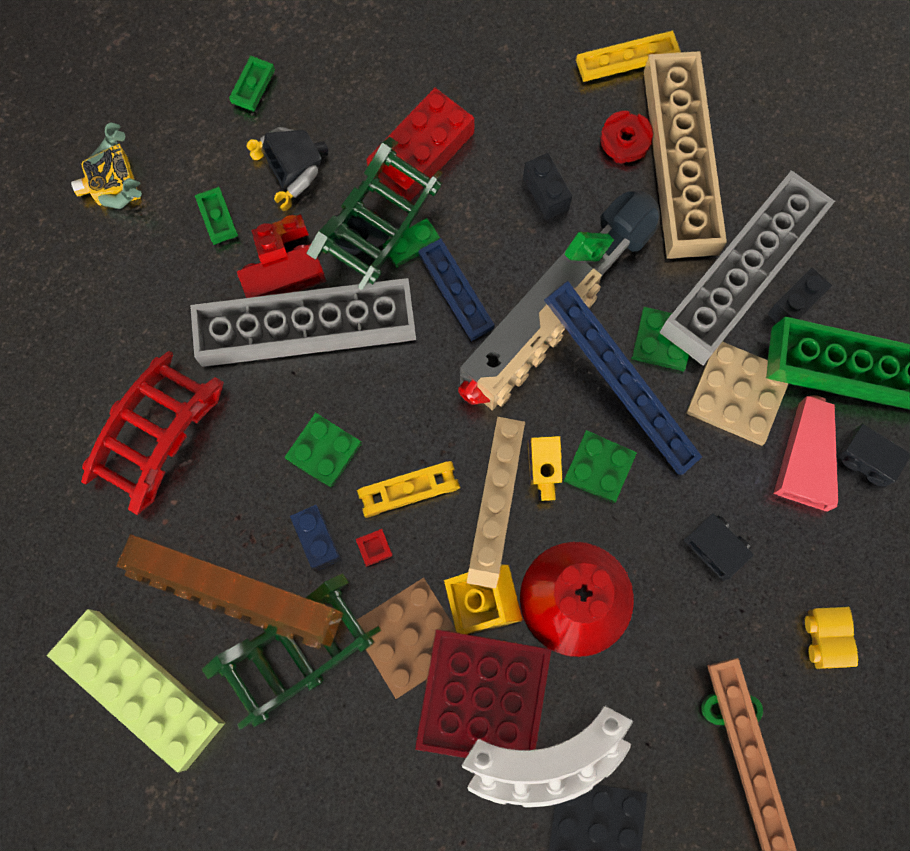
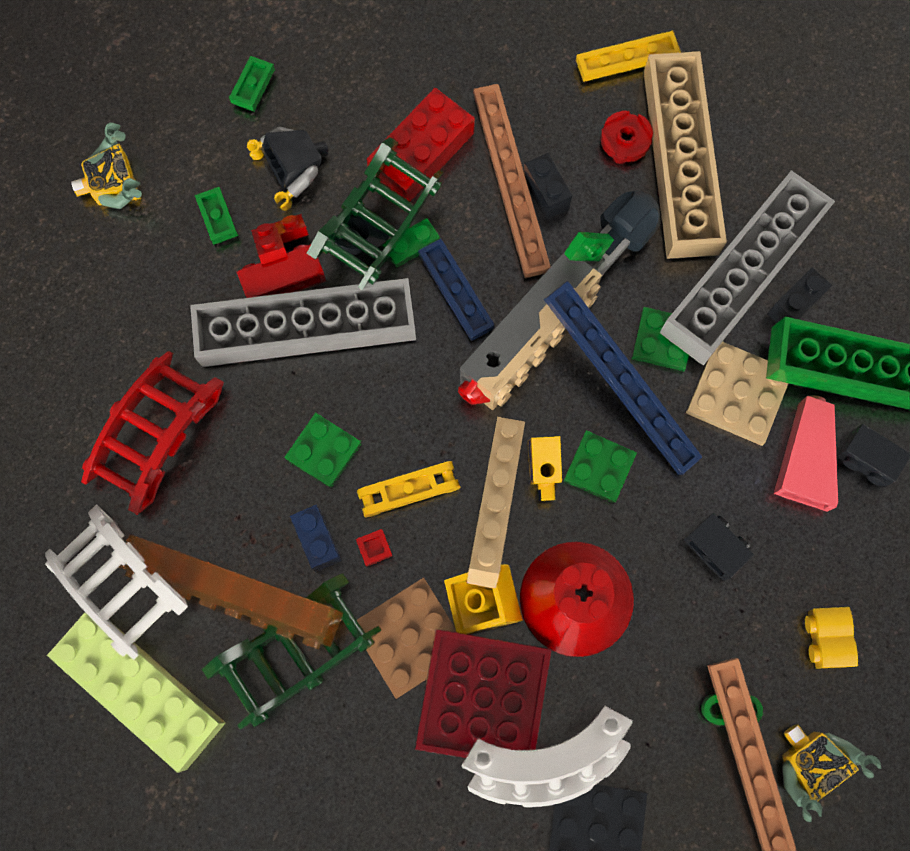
none -> white fence [45,504,188,660]
none -> nougat plate [473,84,551,278]
none -> torso [782,724,881,822]

